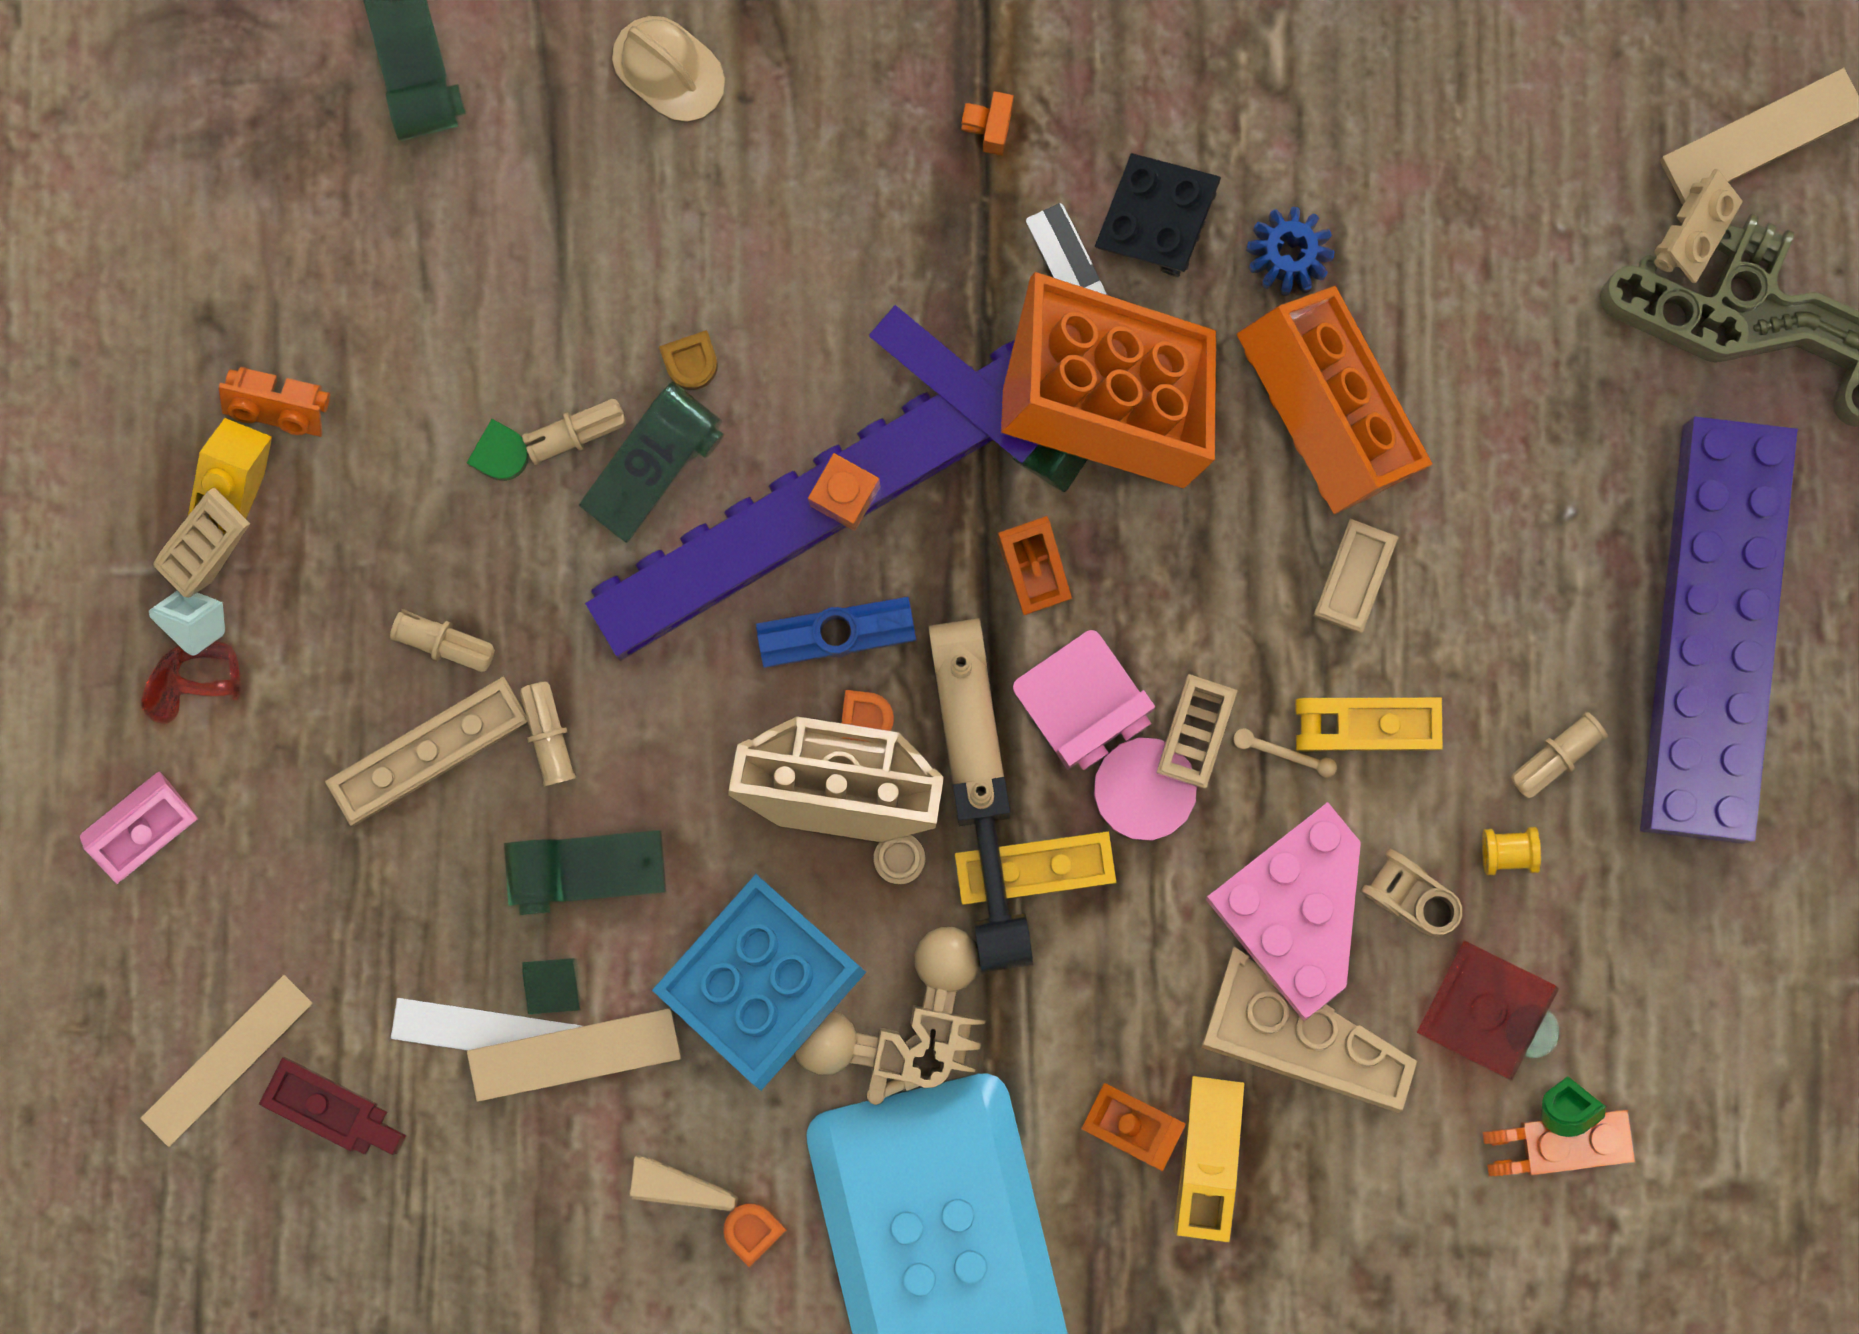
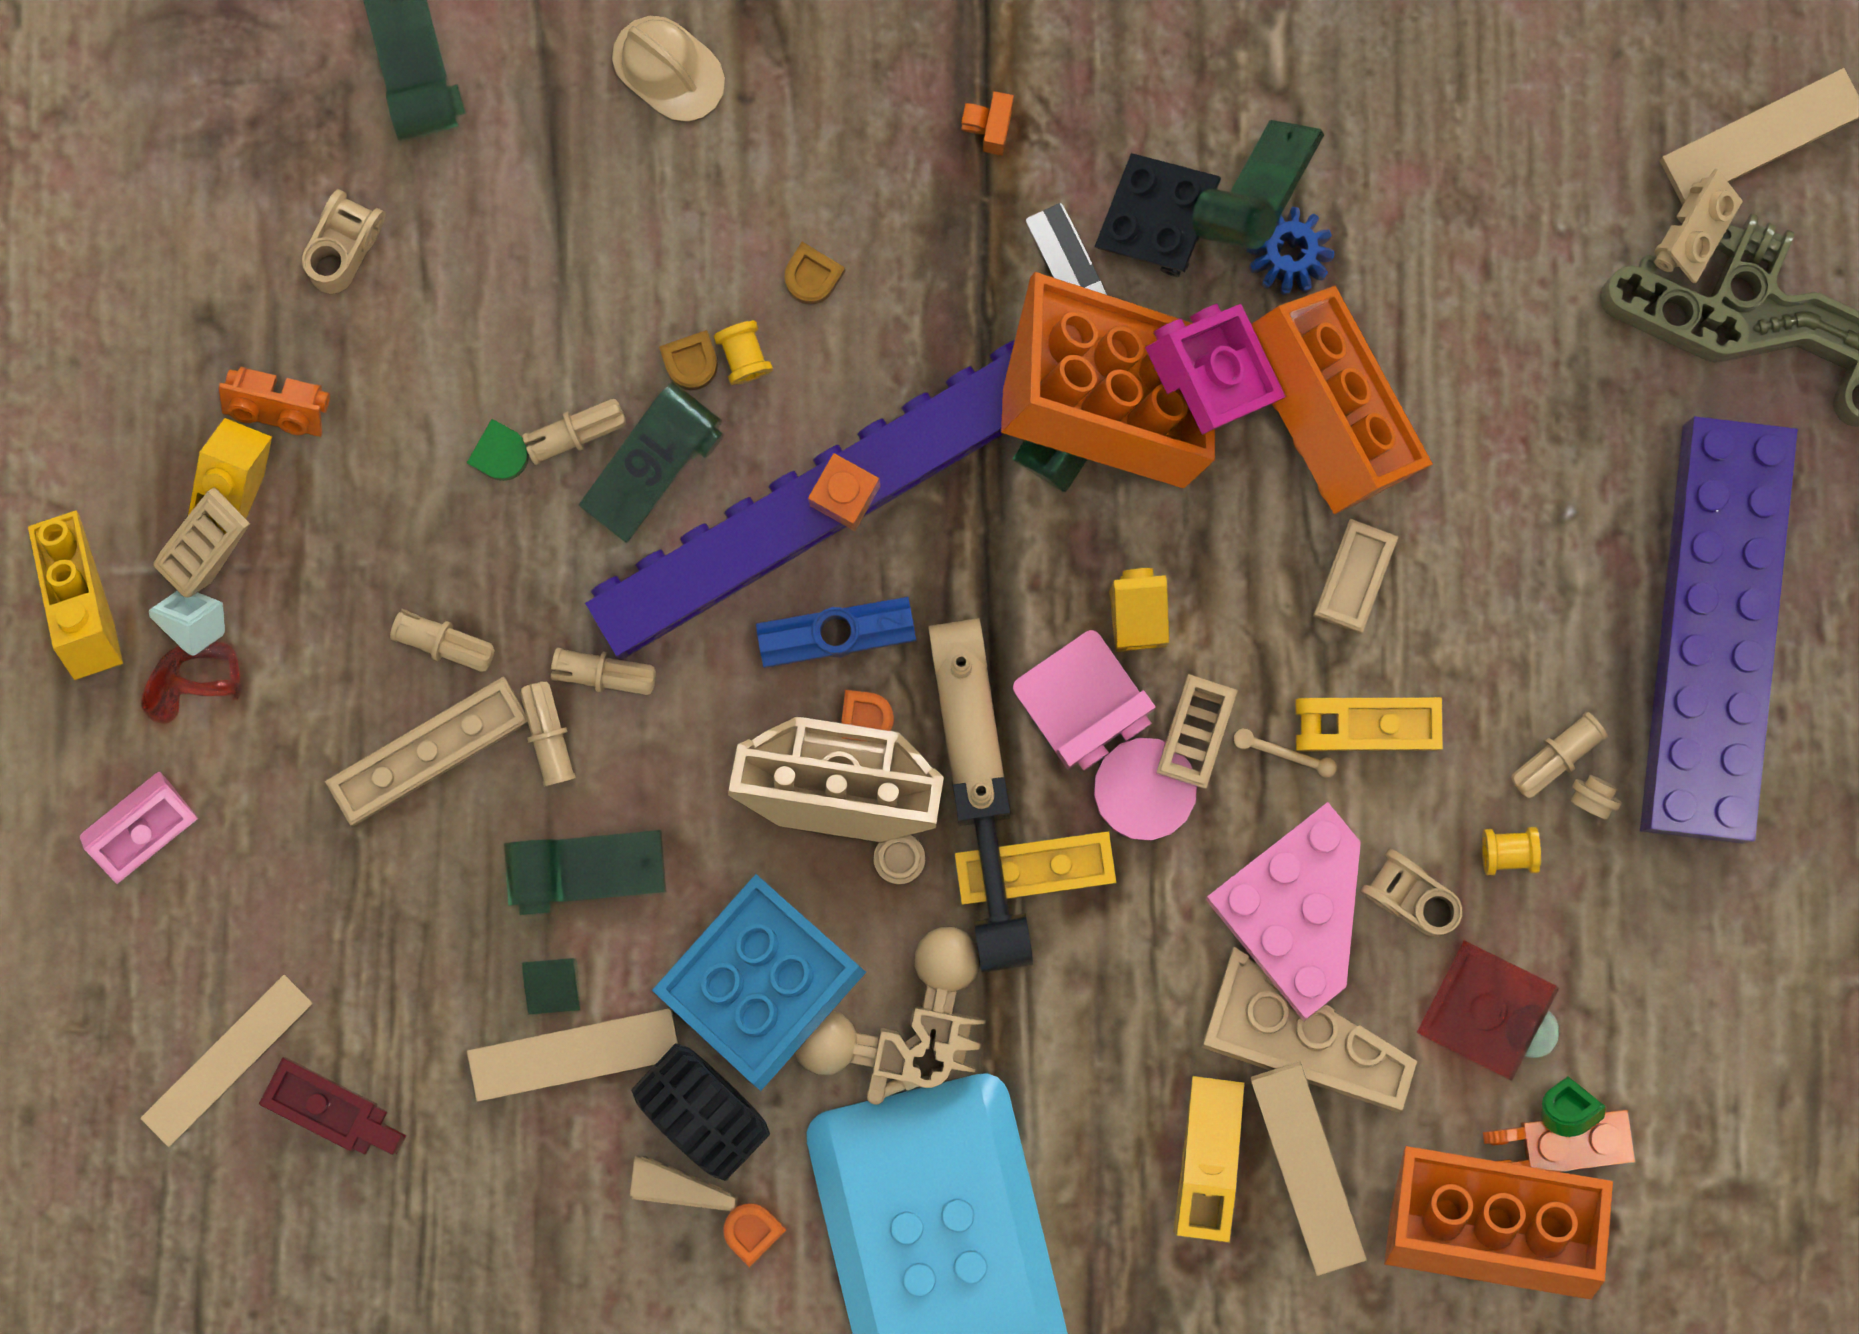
white sticker [391,998,582,1050] -> none
dark purple sticker [869,305,1038,463] -> none
orange slope [997,516,1072,615] -> none
orange slope [1081,1083,1186,1171] -> none
none -> yellow slope [28,510,123,680]
none -> tan piece [302,189,385,294]
none -> tan axle [551,648,656,695]
none -> black tyre [631,1043,770,1181]
none -> yellow bush [713,320,773,385]
none -> pearl gold tile [785,242,846,304]
none -> yellow slope [1109,568,1169,652]
none -> dark pink plate [1145,304,1286,435]
none -> clear green door [1193,120,1324,249]
none -> tan tile [1251,1061,1367,1276]
none -> orange slope [1384,1146,1613,1300]
none -> tan plate [1571,775,1622,819]

